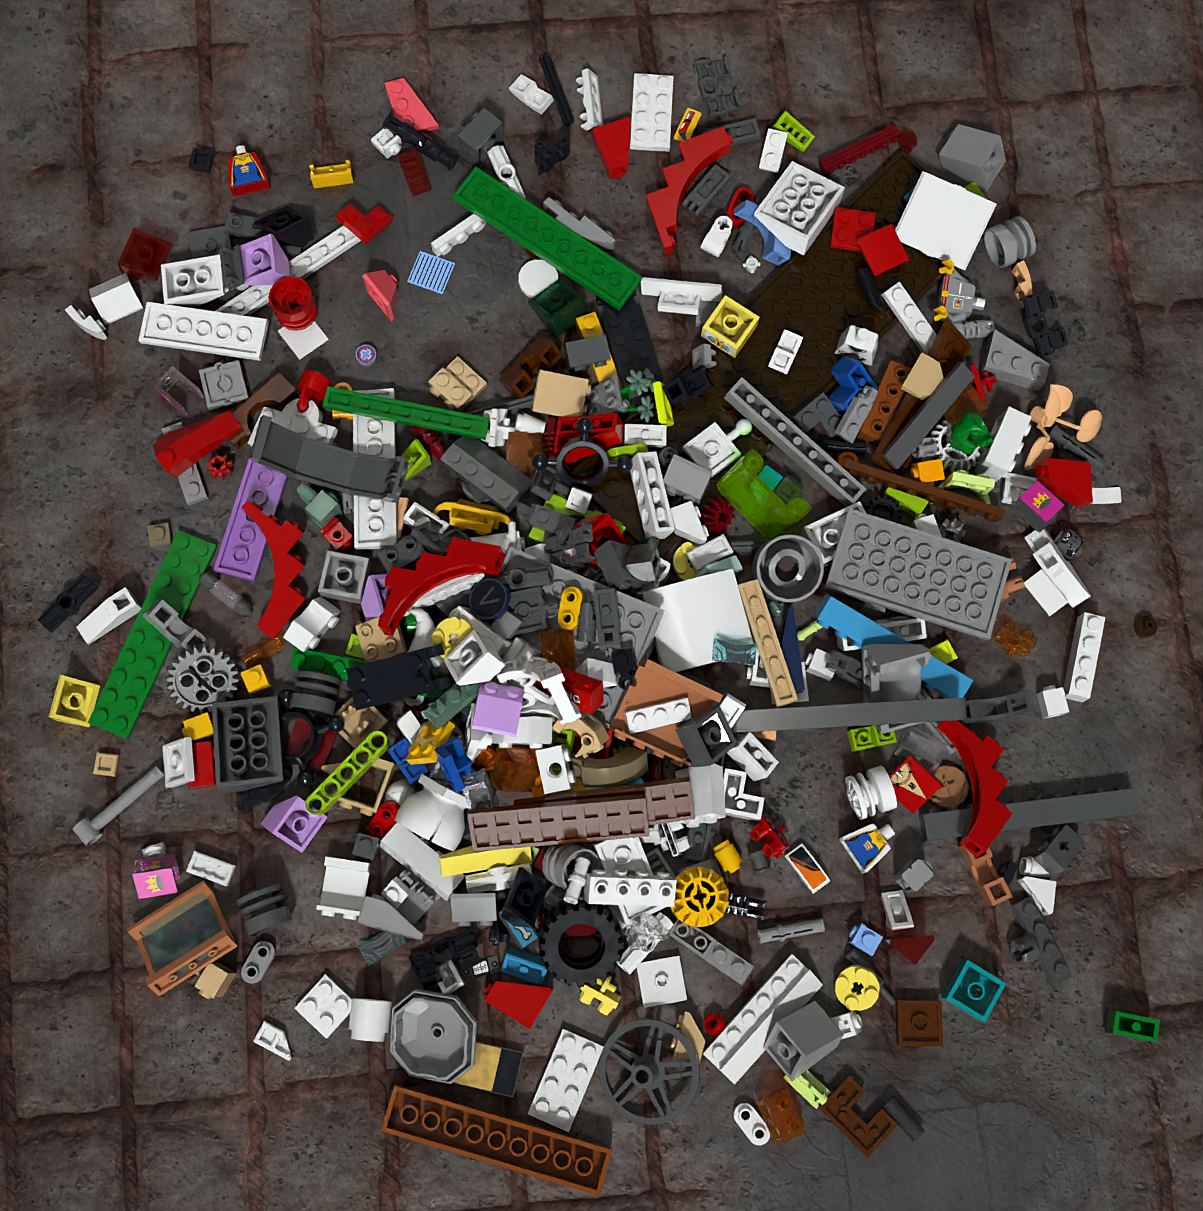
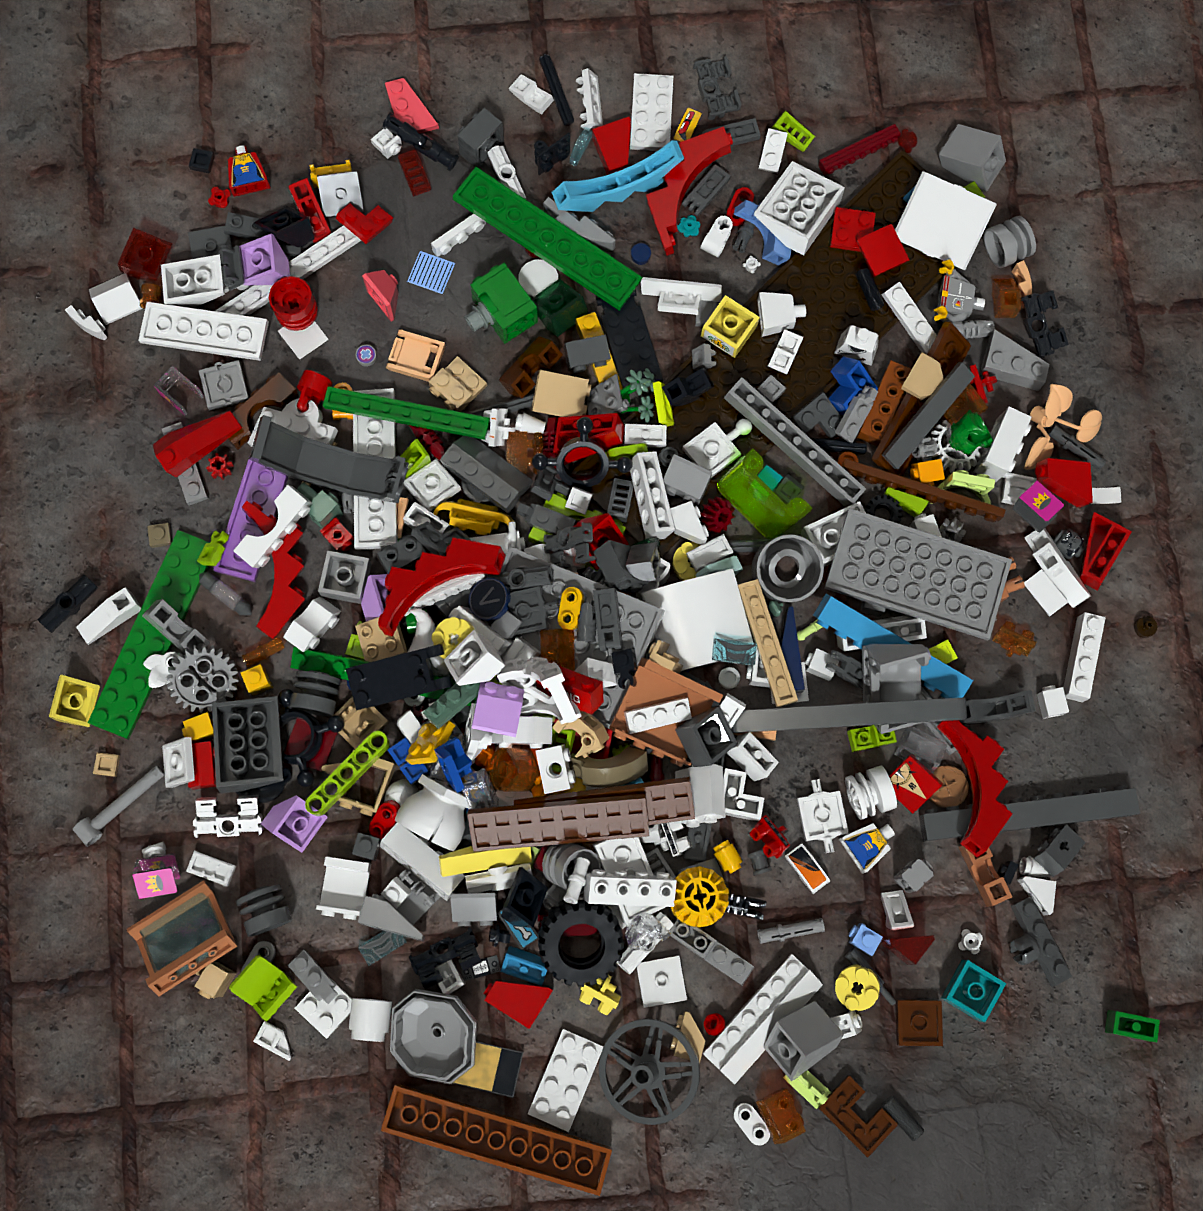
none -> clear orange wheel [139,283,162,309]
none -> white plate [143,651,183,691]
none -> white piece [193,795,264,838]
none -> lime plate [197,531,229,566]
none -> red plate [208,187,231,208]
none -> lime bracket [229,955,297,1021]
none -> white arch [234,485,312,568]
none -> red slope [288,178,331,243]
none -> light grey hinge [288,950,338,1004]
none -> plate [317,170,364,217]
none -> light nougat container [386,330,445,381]
none -> white plate [404,459,461,511]
none -> green piece [464,263,538,344]
none -> medium azure arch [551,140,684,212]
none -> clear light blue tile [569,129,592,166]
none -> dark grey slope [607,478,634,522]
none -> dark blue tile [631,243,651,265]
none -> tan bracket [648,640,683,673]
none -> teal plant [678,215,701,237]
none -> white tile [718,667,740,689]
none -> white torso [757,292,806,337]
none -> light grey plate [757,375,786,404]
none -> white plate [797,779,849,853]
none -> white plate [958,929,983,954]
none -> clear orange slope [992,278,1021,318]
none -> red wedge [1079,512,1132,591]

